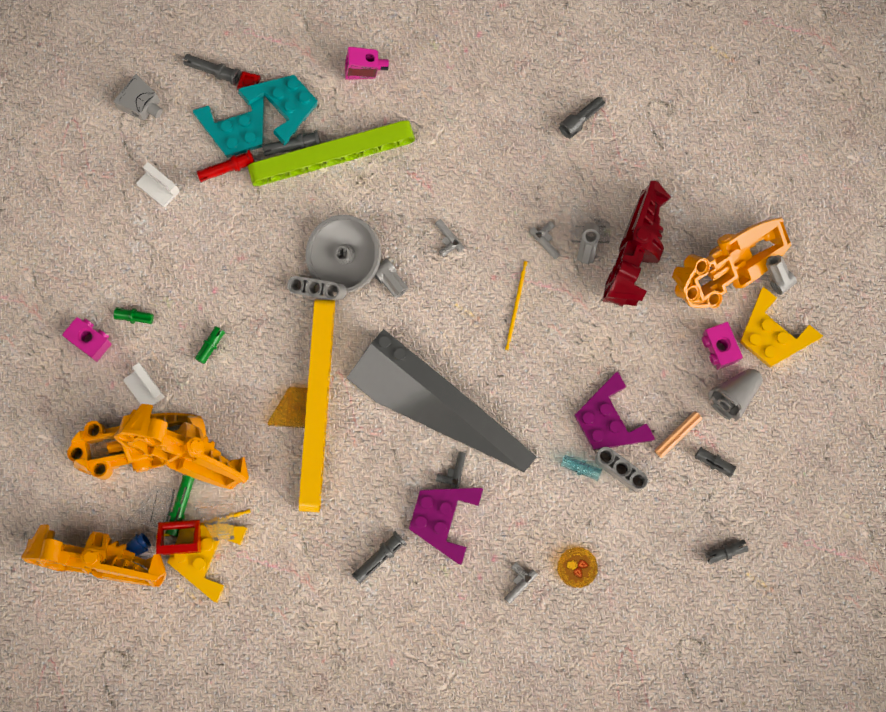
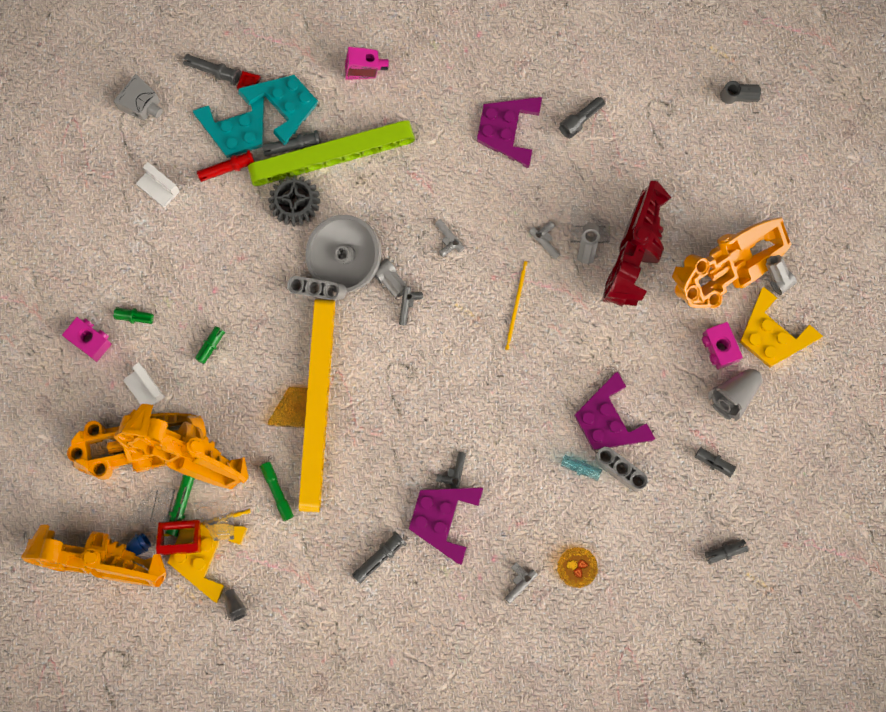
dark grey wedge [347,329,537,472] -> none
light nougat axle [655,411,702,458] -> none
none -> flat silver cone [223,589,247,621]
none -> green piece [259,462,294,521]
none -> dark grey gear [268,175,321,227]
none -> dark grey hose [399,286,423,325]
none -> magenta wing [477,97,542,168]
none -> dark grey piece [720,81,761,104]

